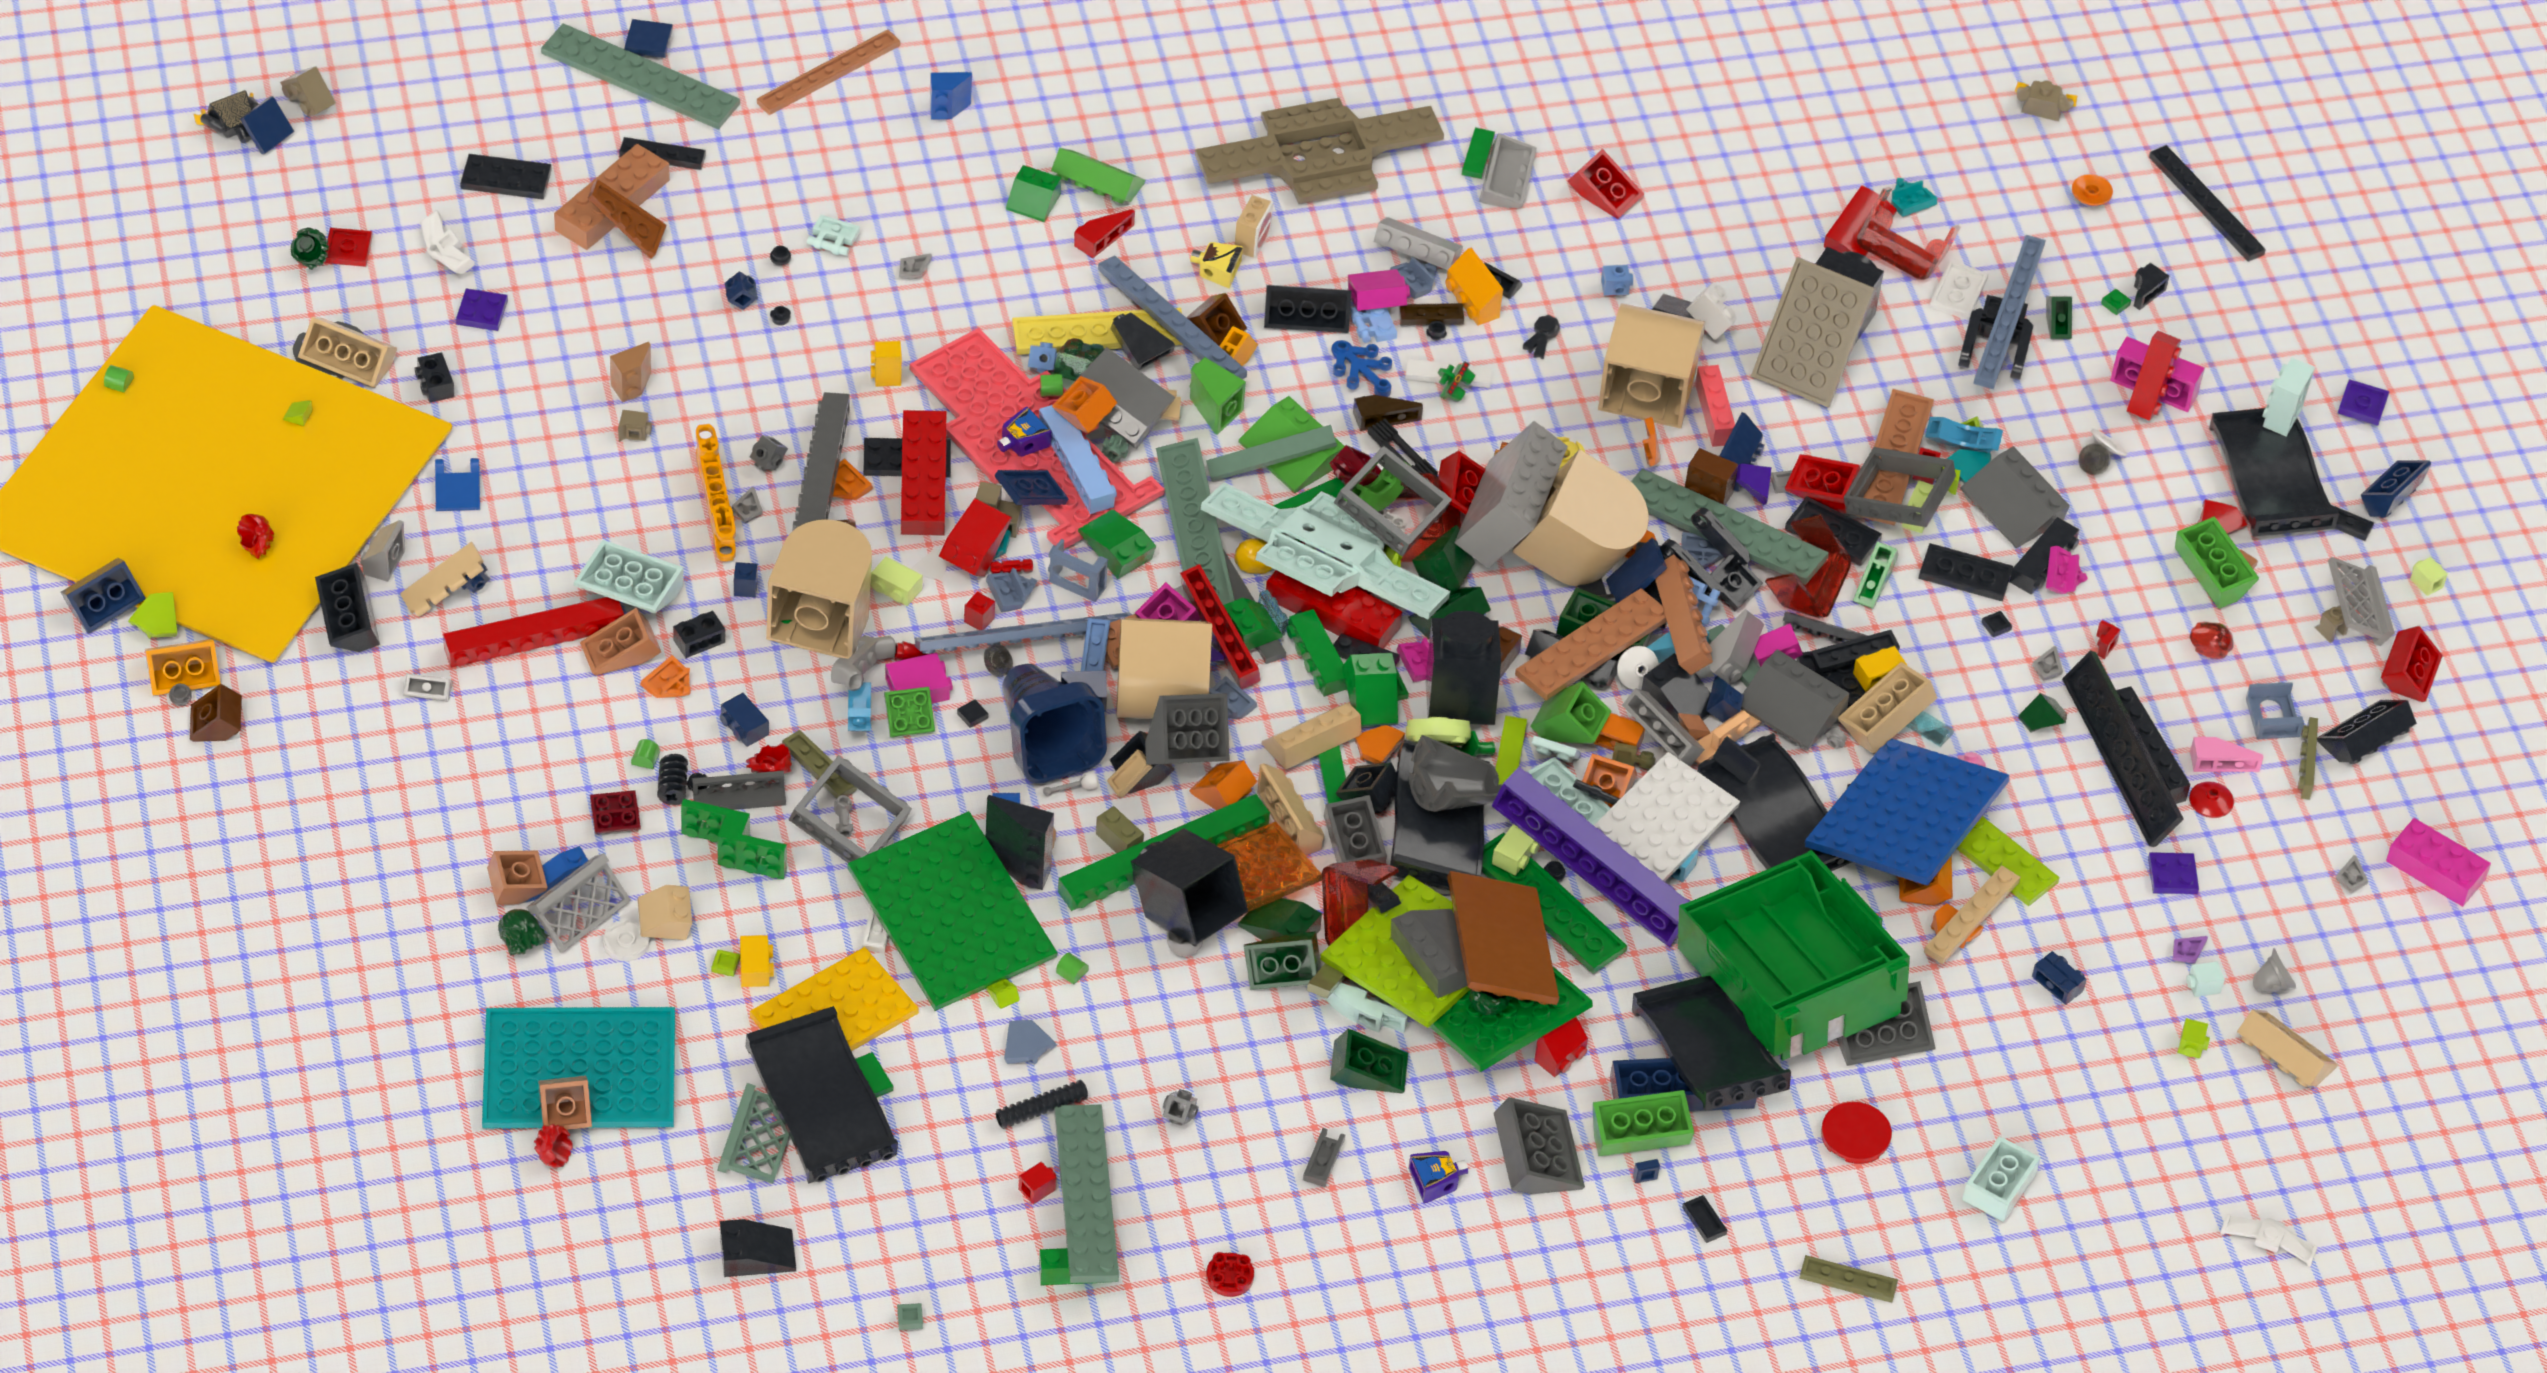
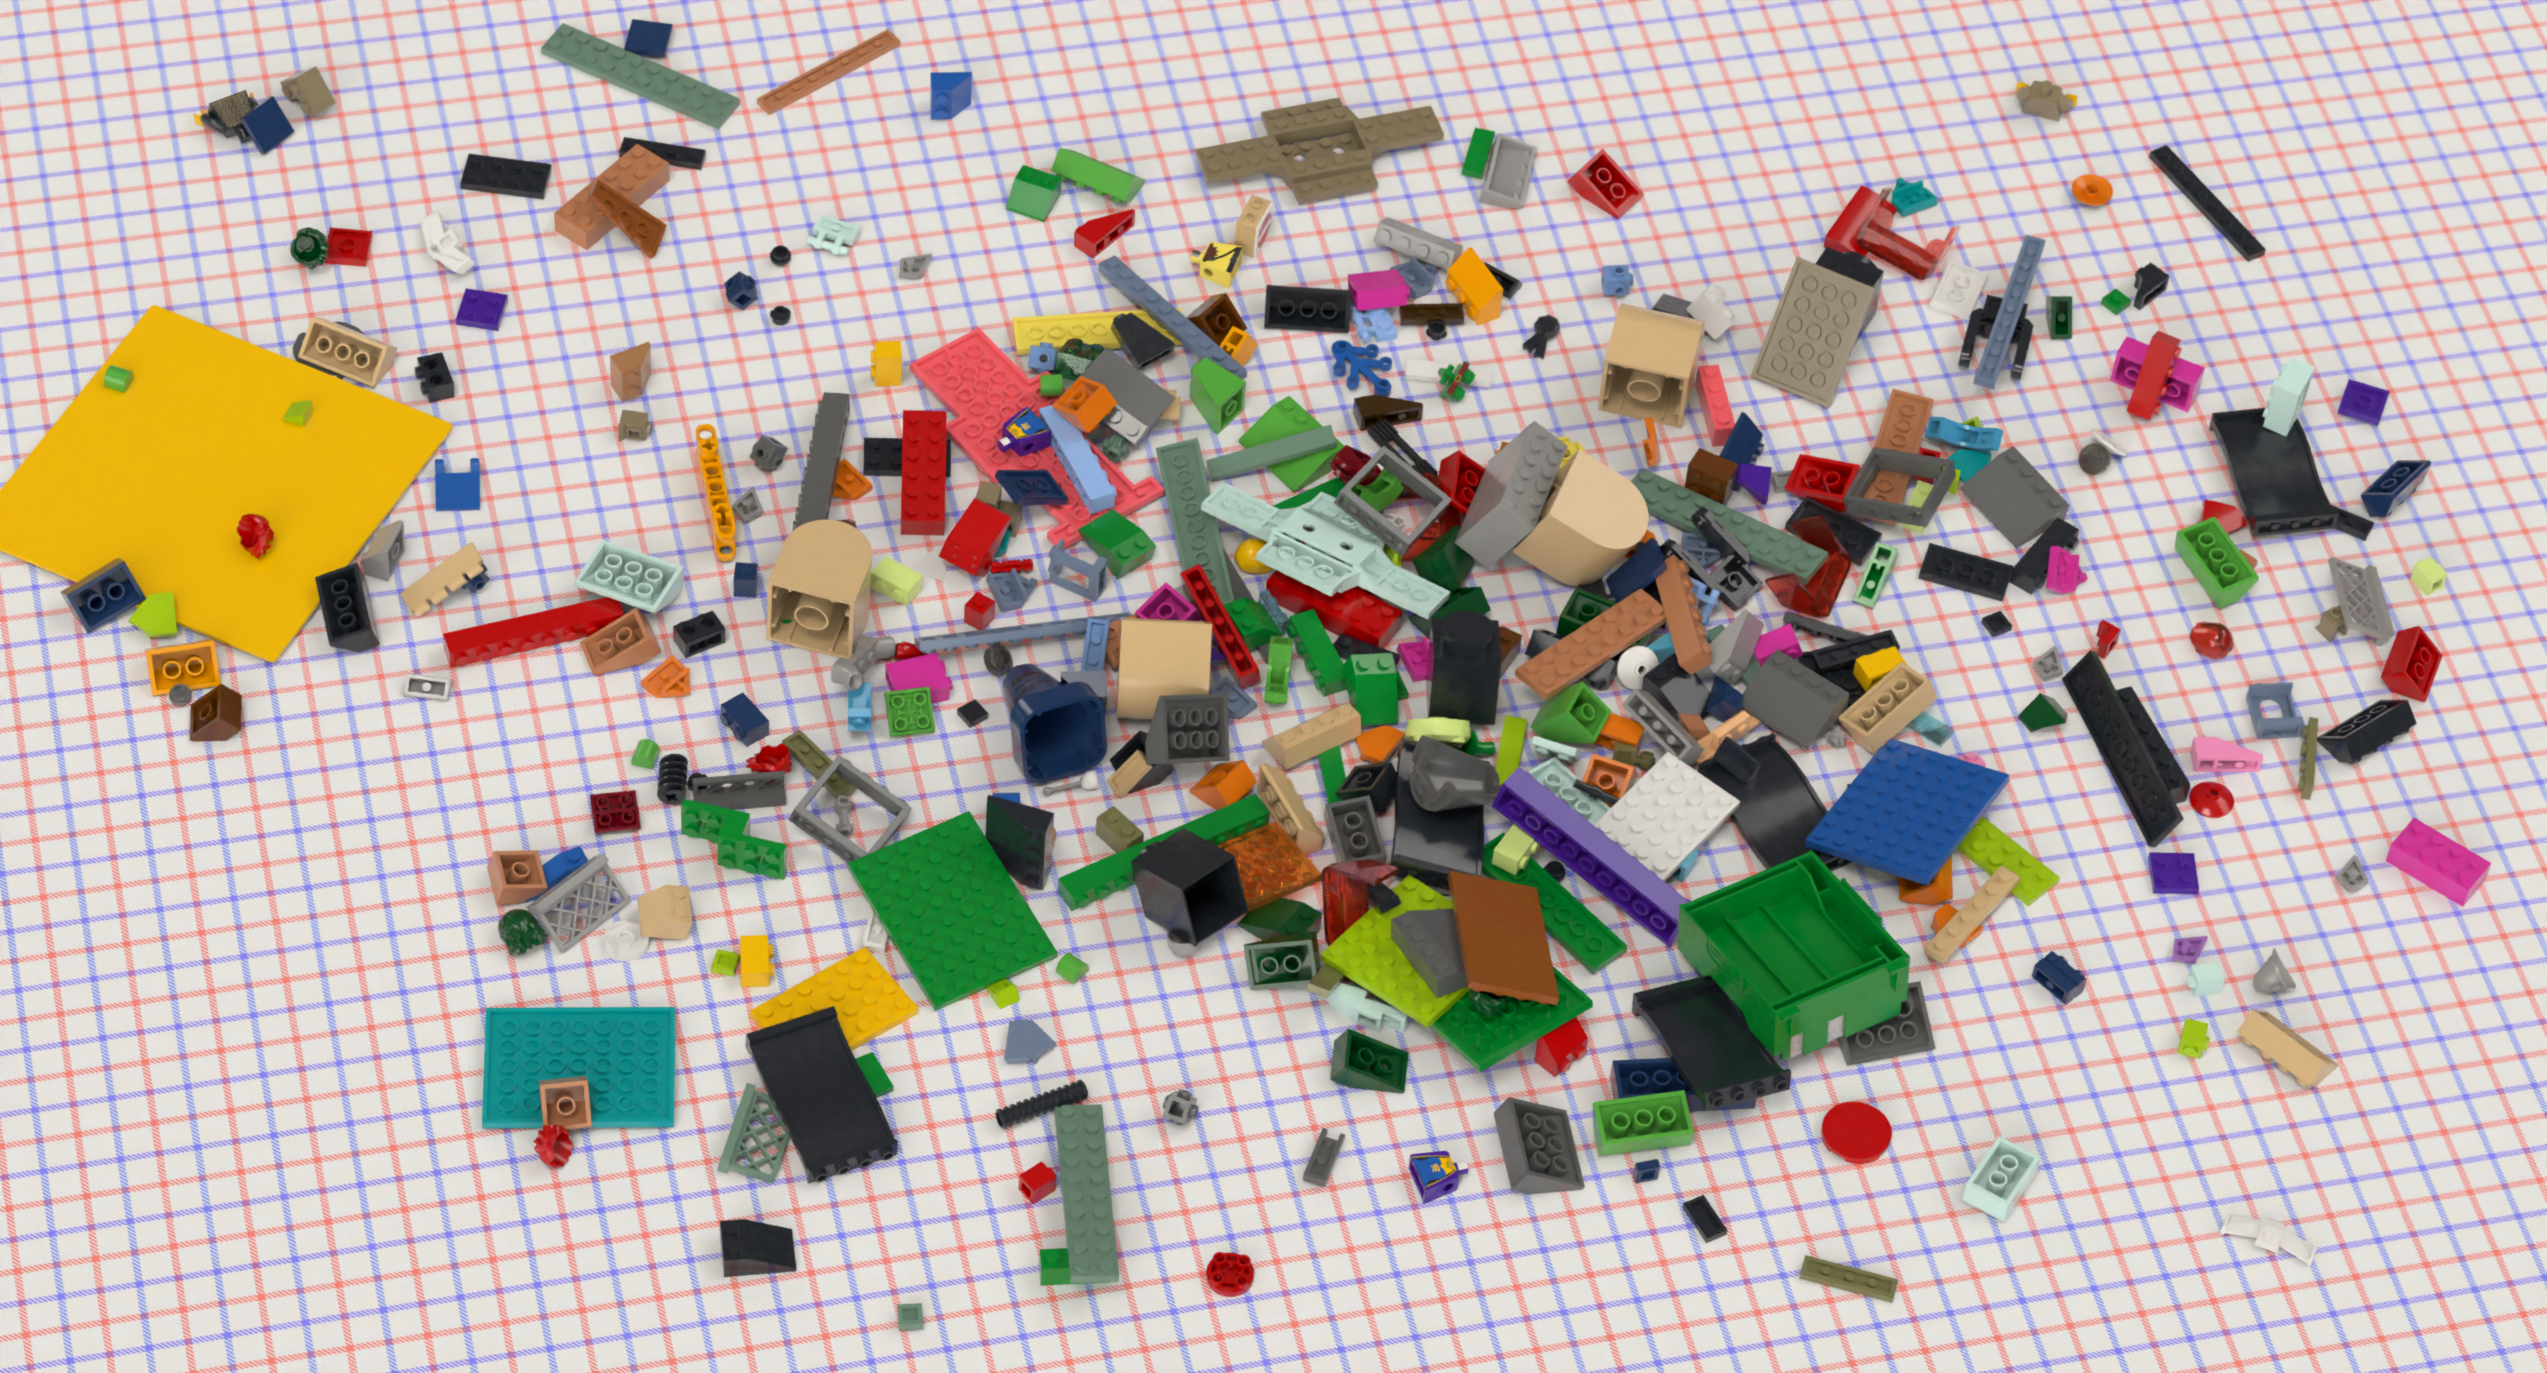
none -> bright green arch [1264,636,1293,705]

